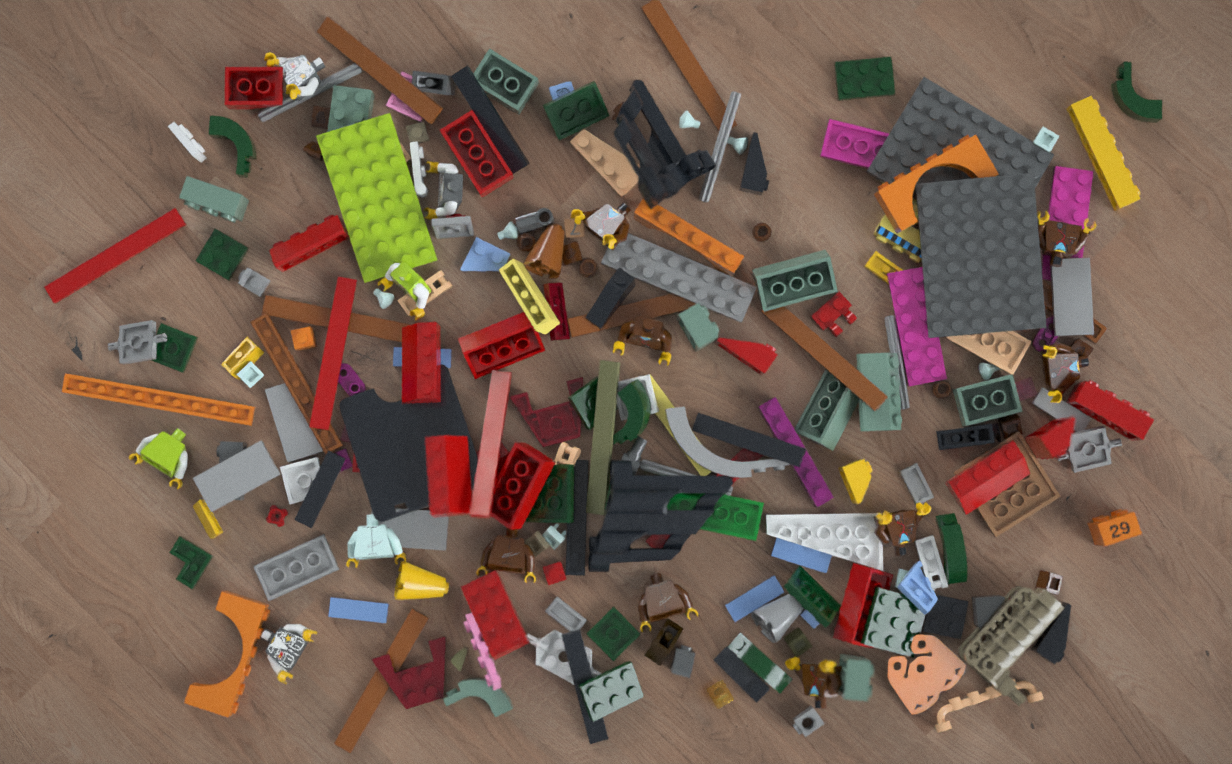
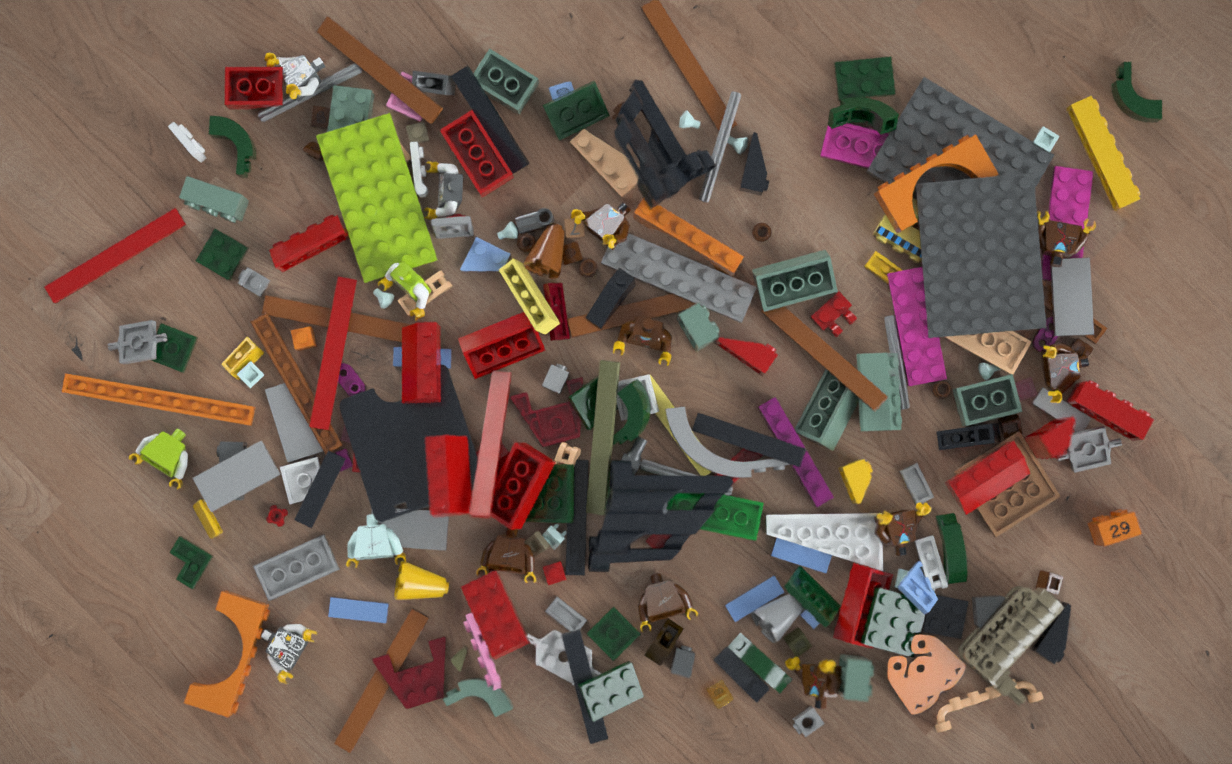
none -> light grey brick [542,363,569,394]
none -> dark green arch [827,97,899,135]

